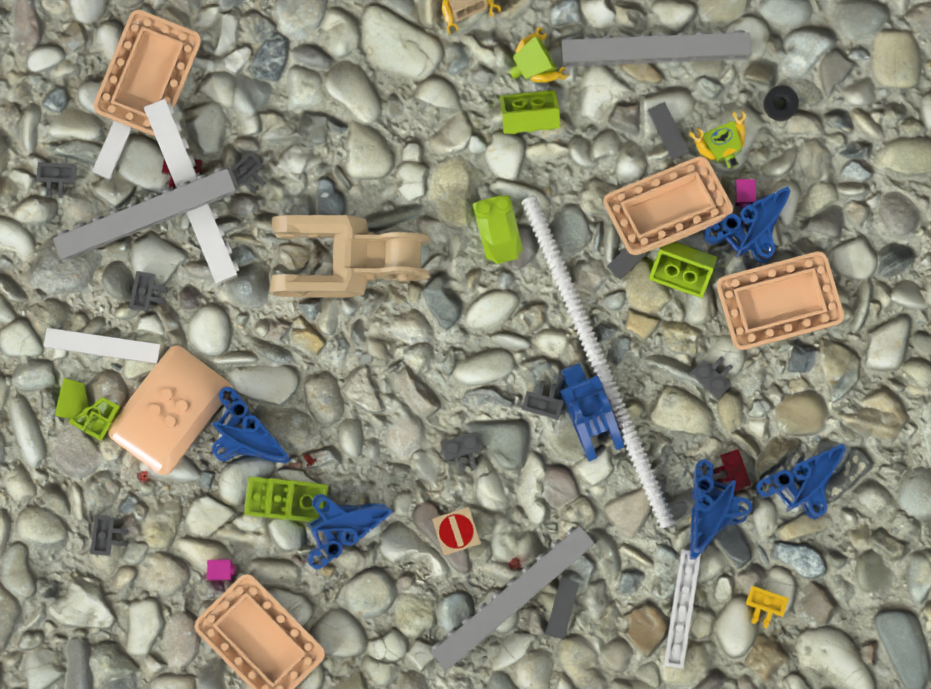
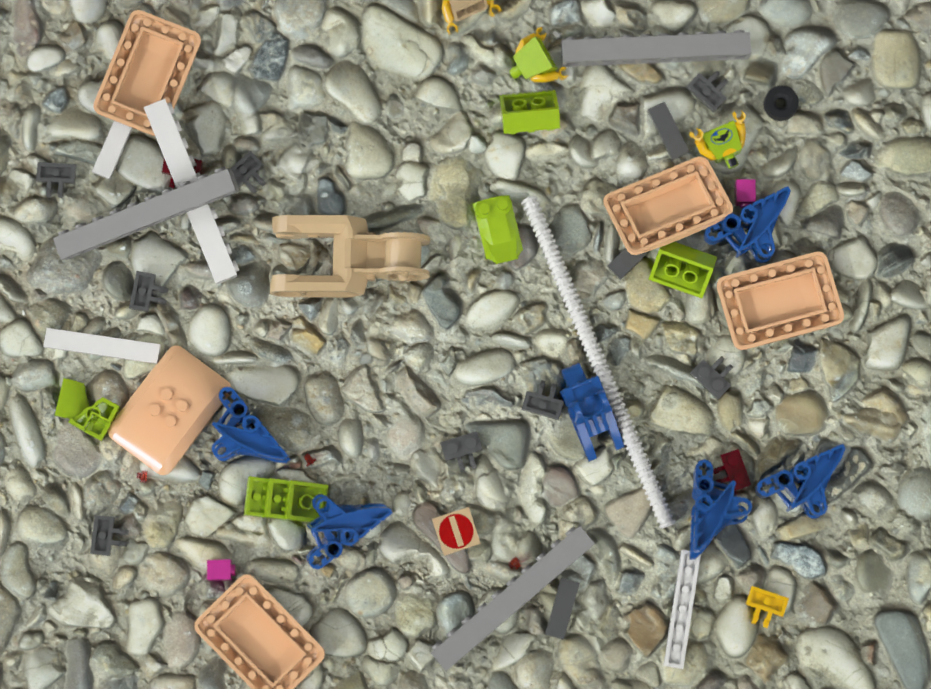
none -> dark grey hinge [686,71,729,113]

